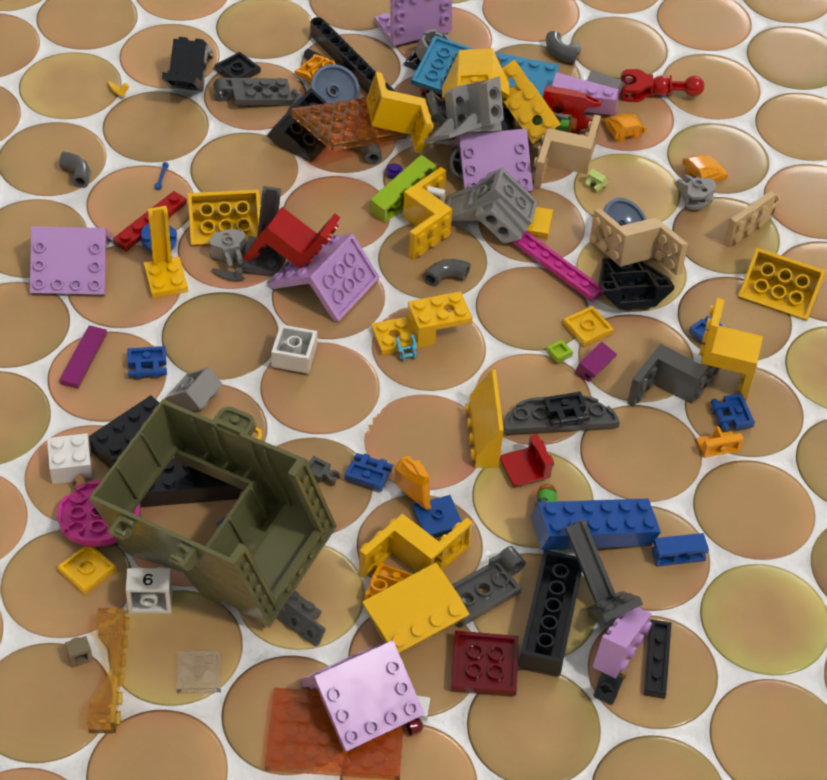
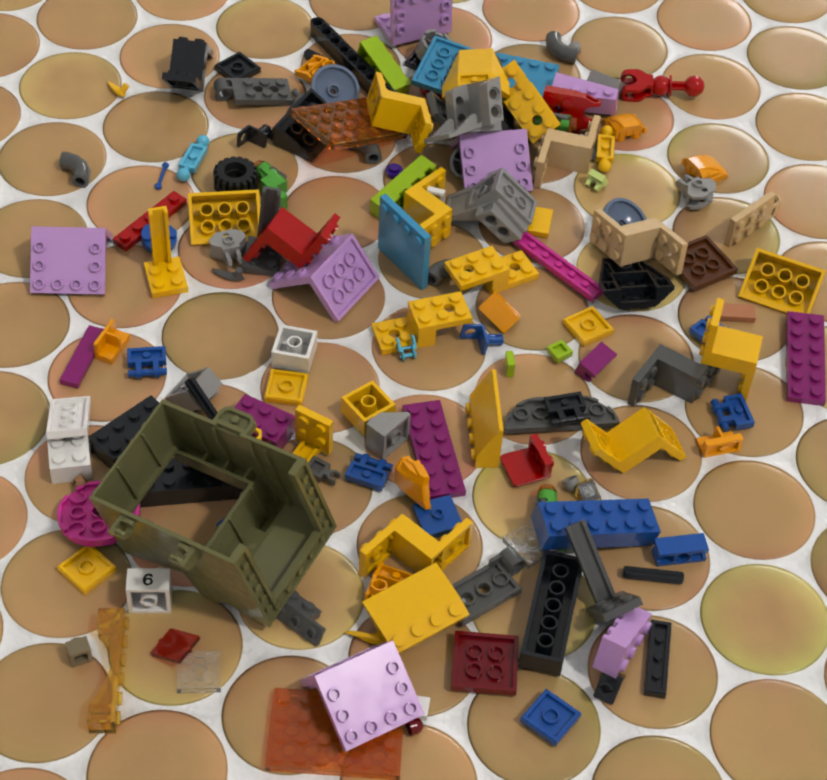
none -> white plate [46,396,91,440]
none -> light orange panel [93,319,130,365]
none -> clear red piece [150,628,200,664]
none -> medium azure plate [176,135,210,182]
none -> black axle [185,376,218,420]
none -> black tyre [213,156,258,192]
none -> magenta brick [234,394,295,449]
none -> black bracket [236,124,271,148]
none -> bright green plate [254,160,288,209]
none -> yellow tile [264,369,309,406]
none -> yellow bracket [293,405,333,462]
none -> yellow brick [341,380,396,436]
none -> yellow bar [345,631,384,644]
none -> lime wedge [357,35,411,94]
none -> light grey slope [366,412,411,460]
none -> dark azure plate [378,194,431,290]
none -> magenta plate [402,400,466,500]
none -> yellow bracket [444,246,539,294]
none -> blue bracket [459,324,504,355]
none -> light orange panel [479,290,521,333]
none -> clear plate [502,520,559,569]
none -> lime tile [504,351,515,378]
none -> blue plate [520,689,582,747]
none -> light grey hinge [562,475,580,492]
none -> slope [574,478,601,501]
none -> yellow bracket [581,407,687,473]
none -> yellow plate [596,125,615,173]
none -> black axle [622,566,684,584]
none -> reddish brown plate [679,235,738,292]
none -> nougat tile [720,303,756,322]
none -> magenta plate [786,311,826,406]

